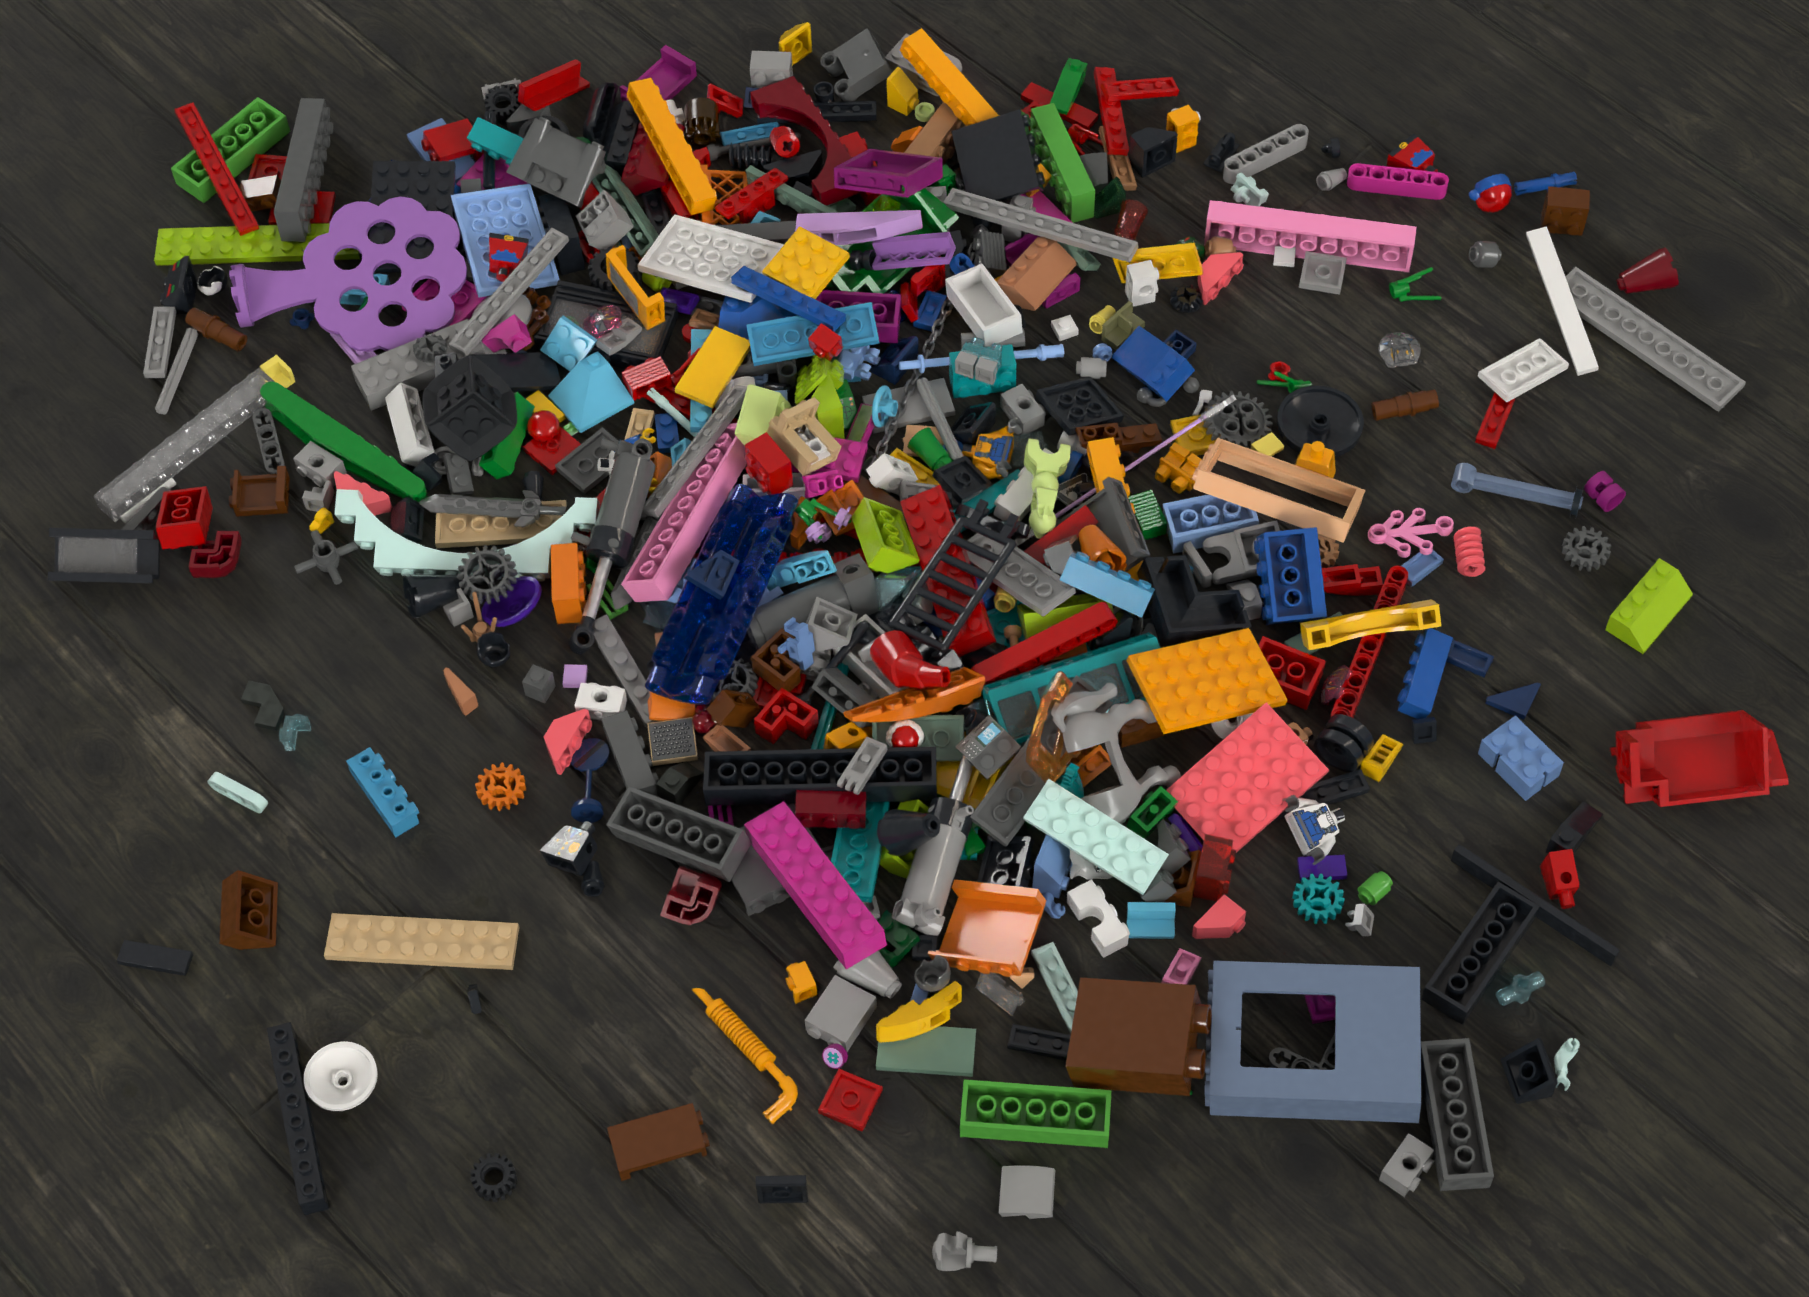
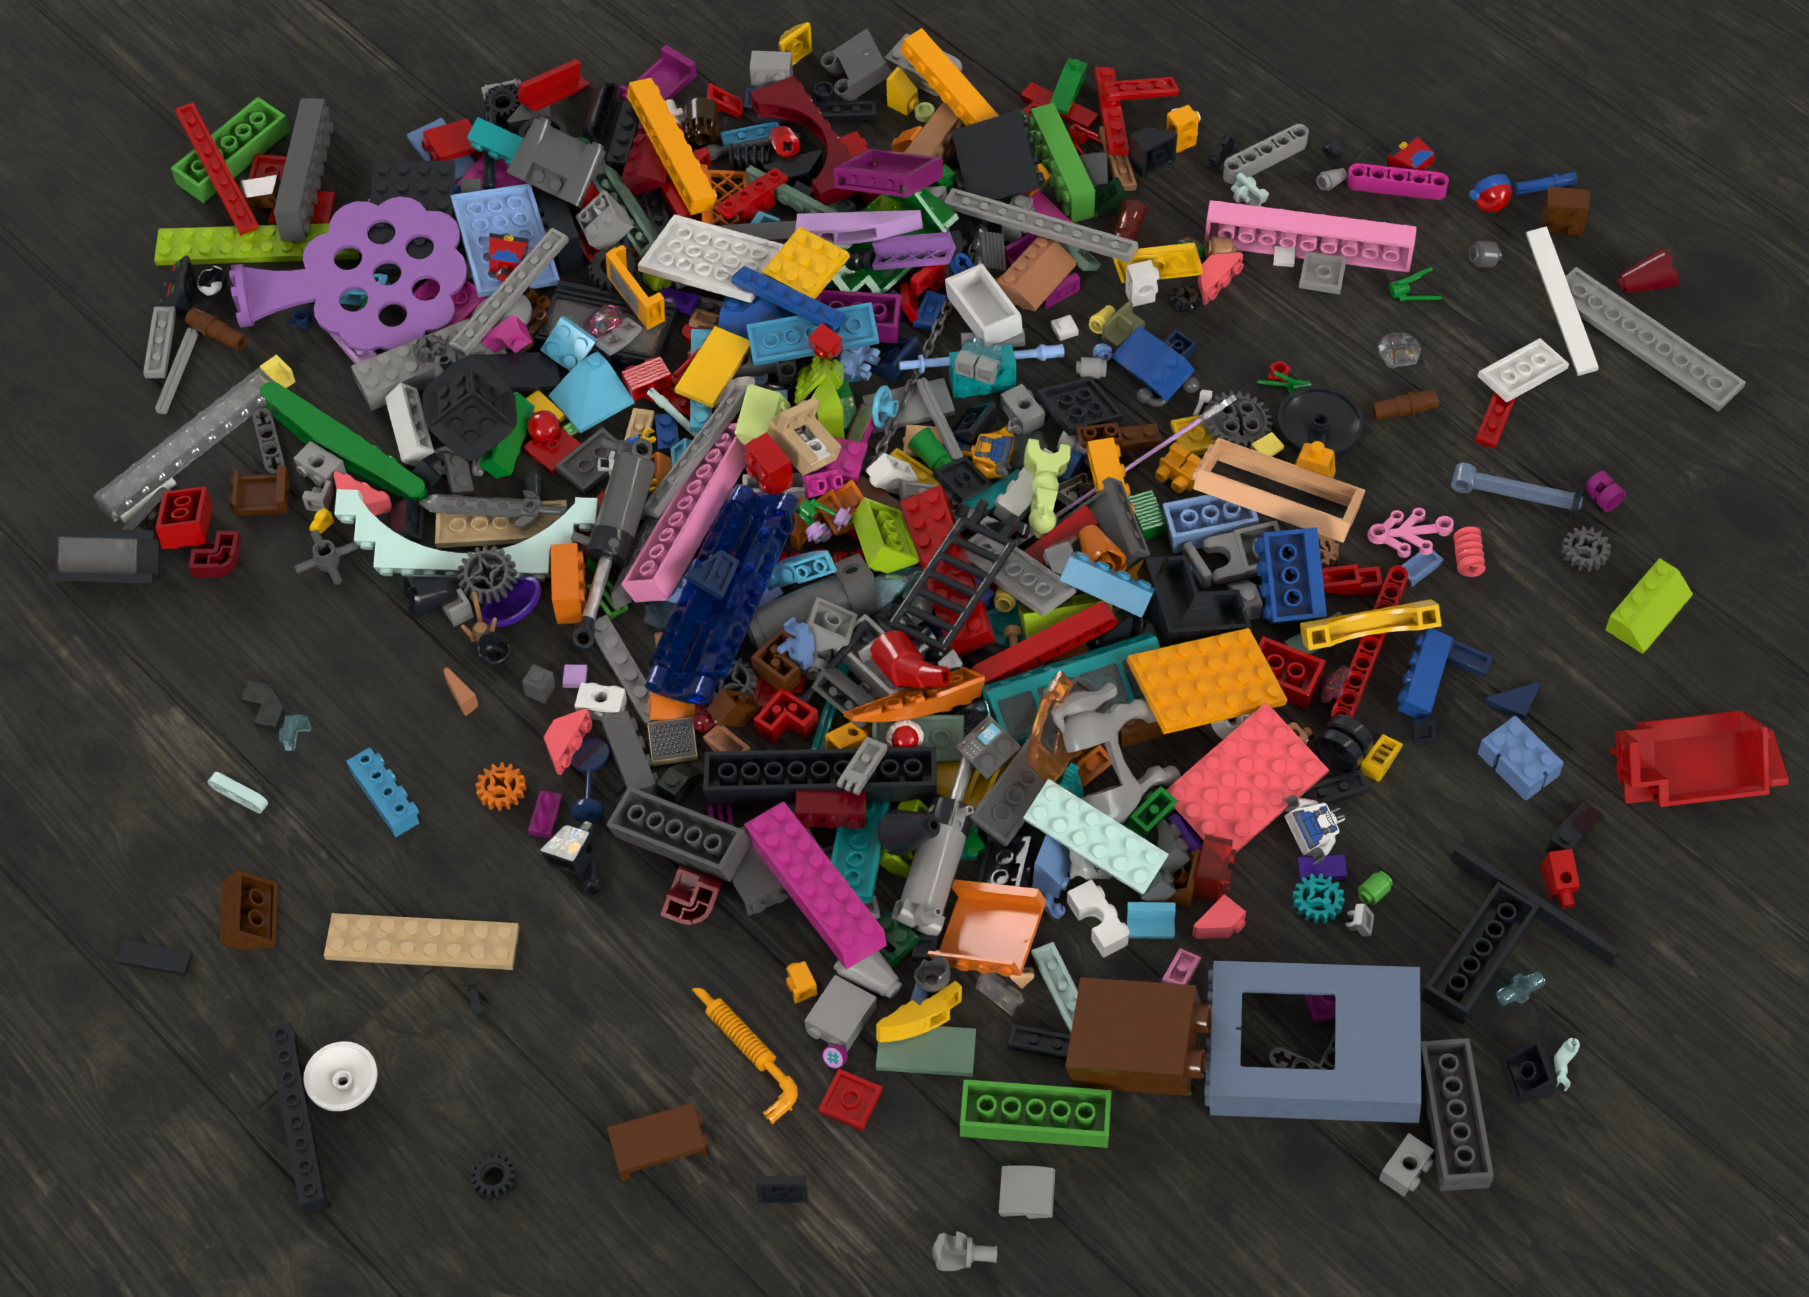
none -> magenta tile [528,790,563,839]

